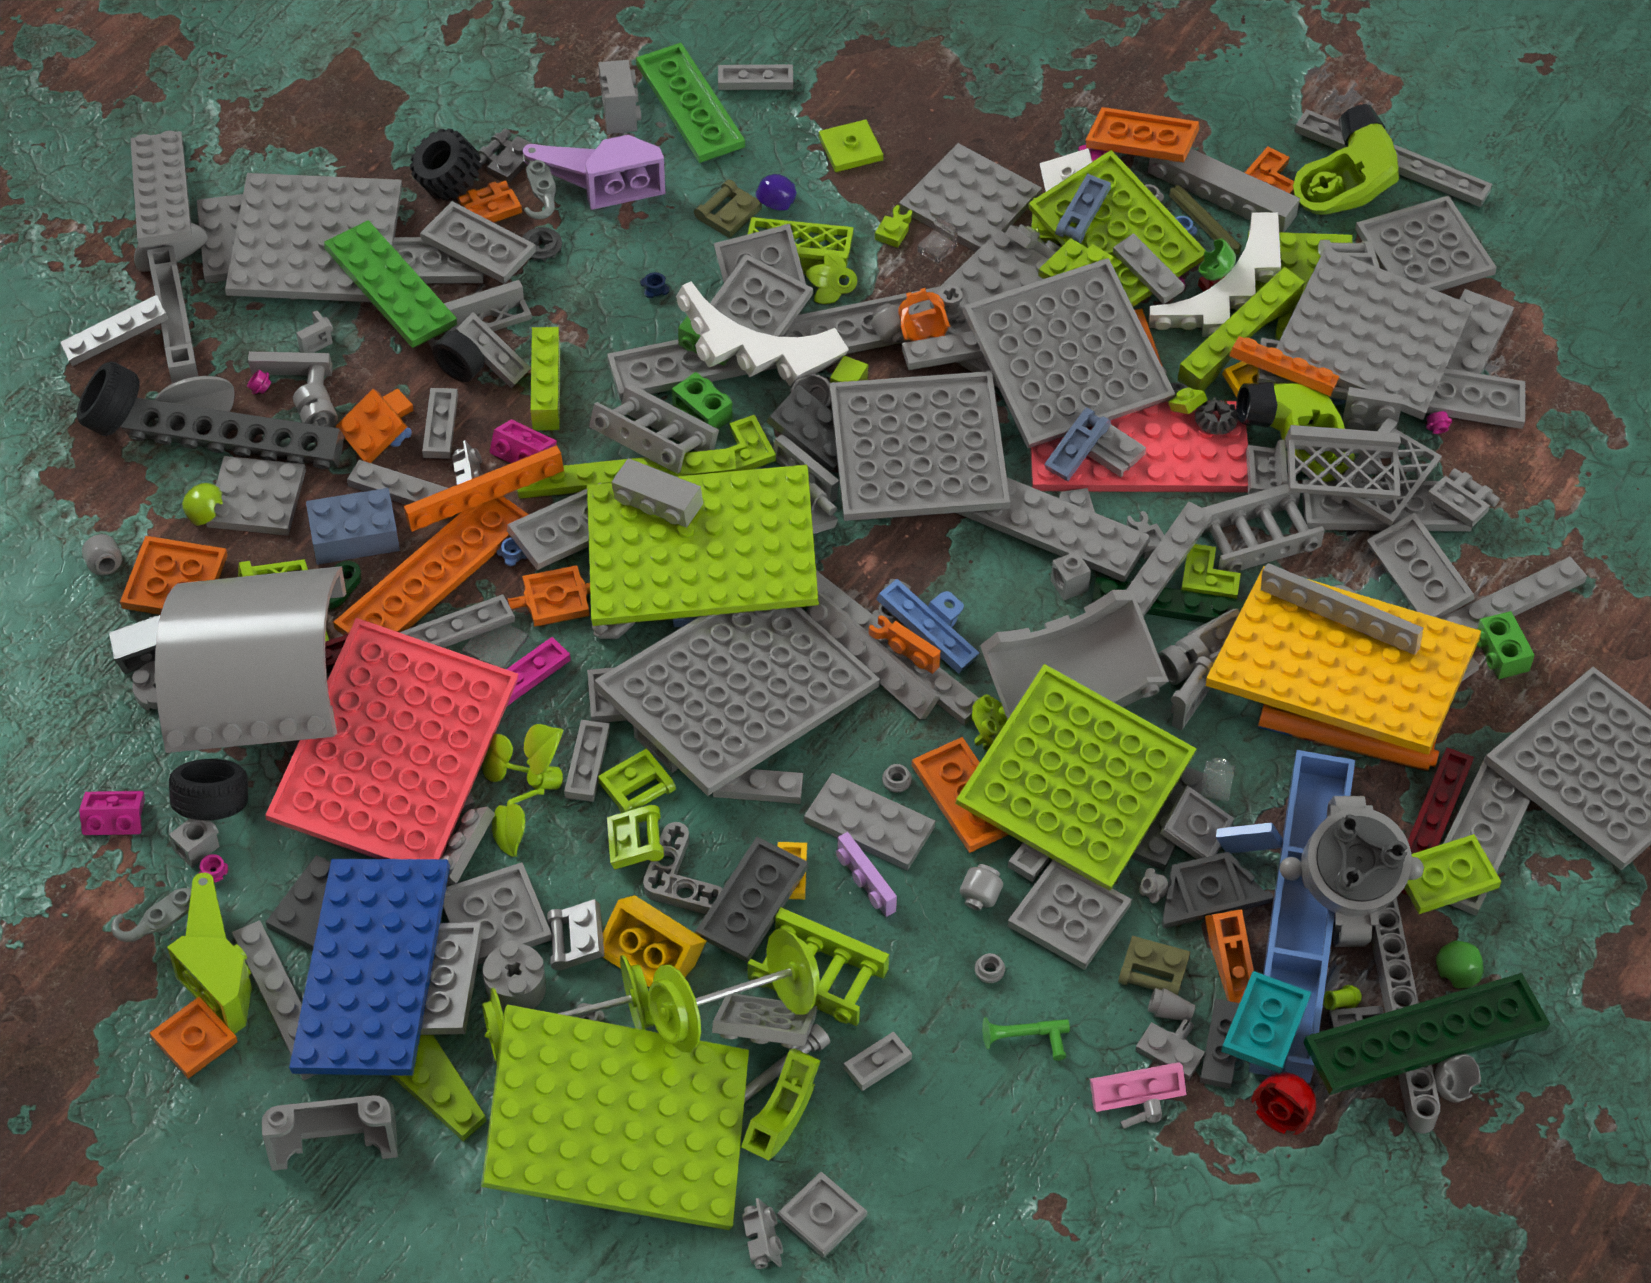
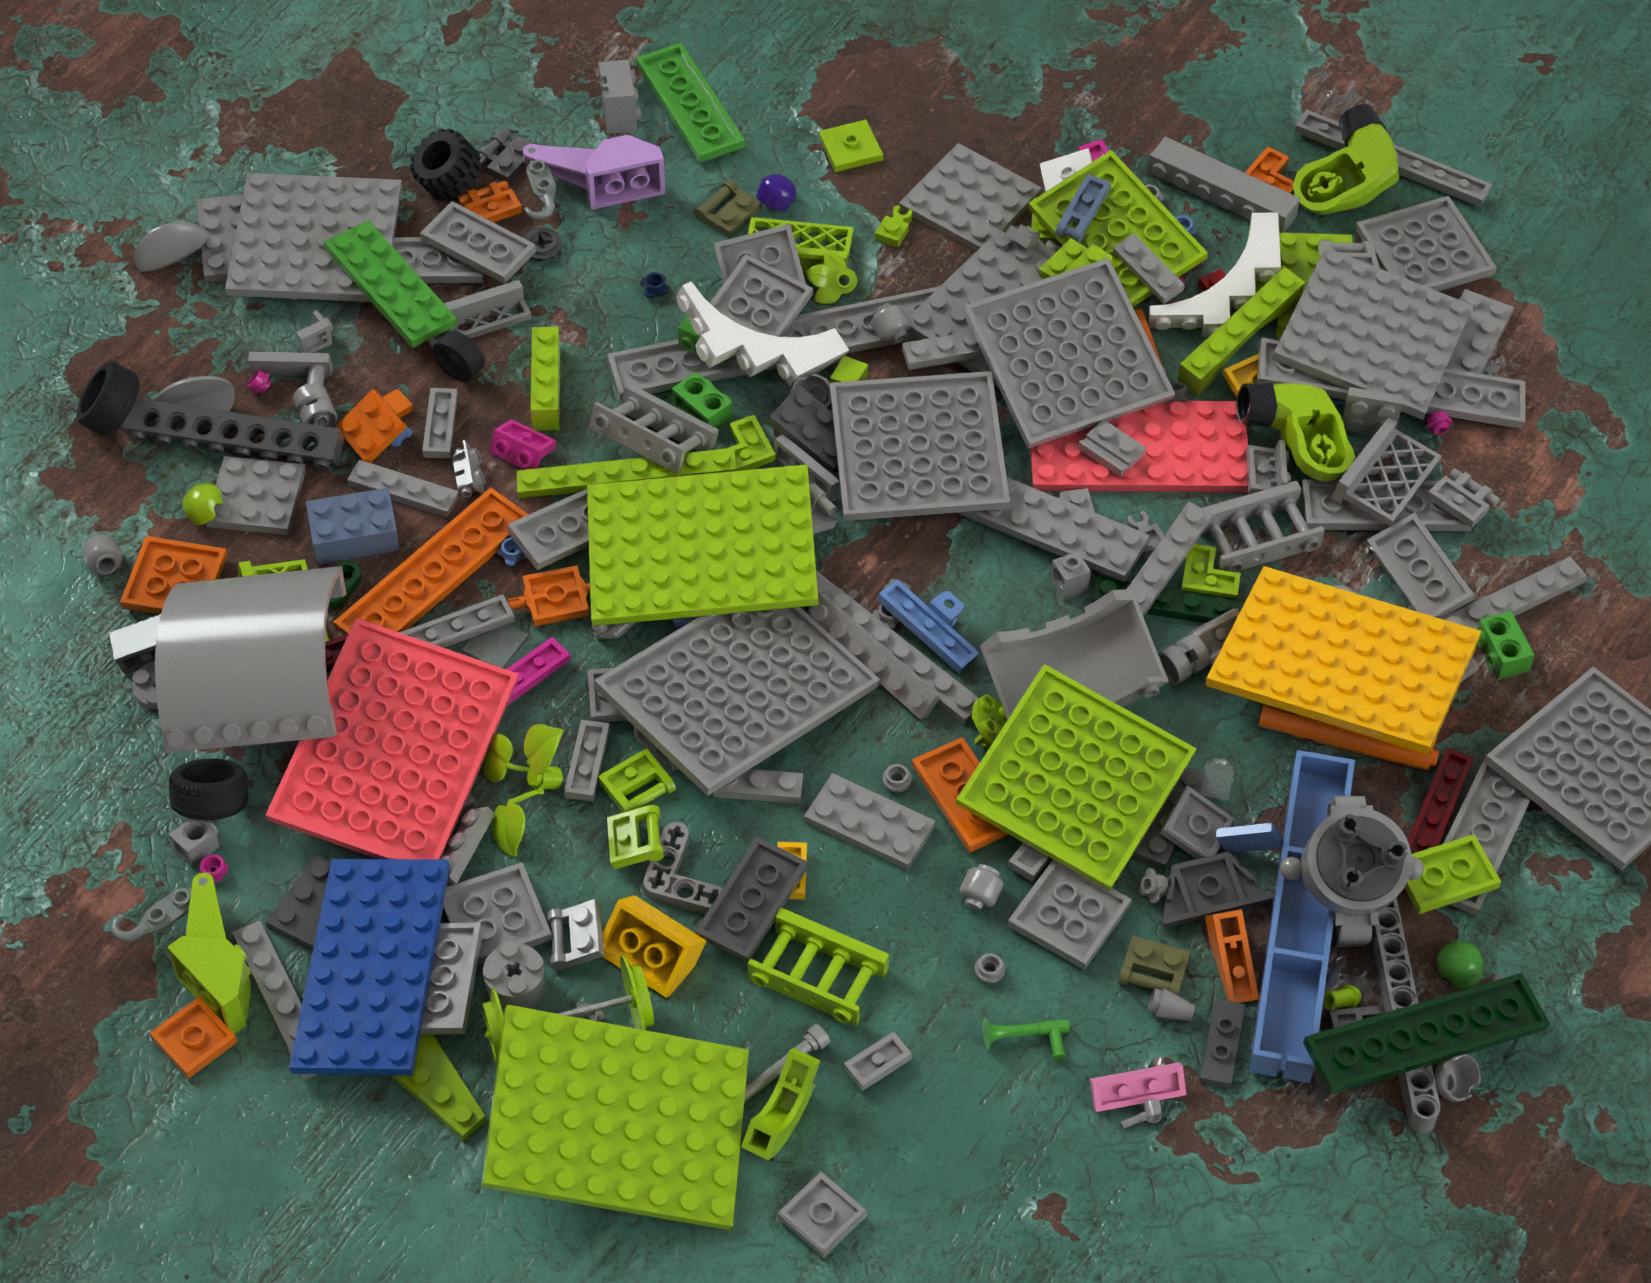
plate [61,295,169,366] -> none
dark pink bracket [79,791,145,835] -> none
light grey plate [130,131,192,248] -> none
light grey arch [147,246,198,384] -> none
light grey windscreen [262,1096,398,1171] -> none
orange plate [404,445,564,532] -> none
light grey piece [455,312,531,389] -> none
light grey brick [611,458,703,528] -> none
lime axle [648,929,820,1052] -> none
light grey plate [712,994,817,1048] -> none
light grey plate [718,64,793,90] -> none
light grey hinge [742,1198,783,1269] -> none
lavender plate [836,832,897,917] -> none
orange plate [869,615,941,674] -> none
orange helmet [898,288,950,341] -> none
clear bracket [917,217,958,264] -> none
light grey bush [939,285,963,321] -> none
sand blue plate [1044,407,1111,481] -> none
orange plate [1086,107,1199,163] -> none
light grey plate [1136,1019,1205,1081] -> none
lime plate [1168,388,1207,414] -> none
olive axle [1169,185,1242,255] -> none
light grey plate [1171,656,1213,731] -> none
dark grey gear [1195,397,1238,435] -> none
bright green hair [1198,238,1236,280] -> none
teal plate [1221,971,1311,1074] -> none
orange plate [1229,336,1340,396] -> none
red cylinder [1251,1072,1316,1135] -> none
light grey plate [1260,563,1423,655] -> none
light grey fence [1285,425,1401,500] -> none

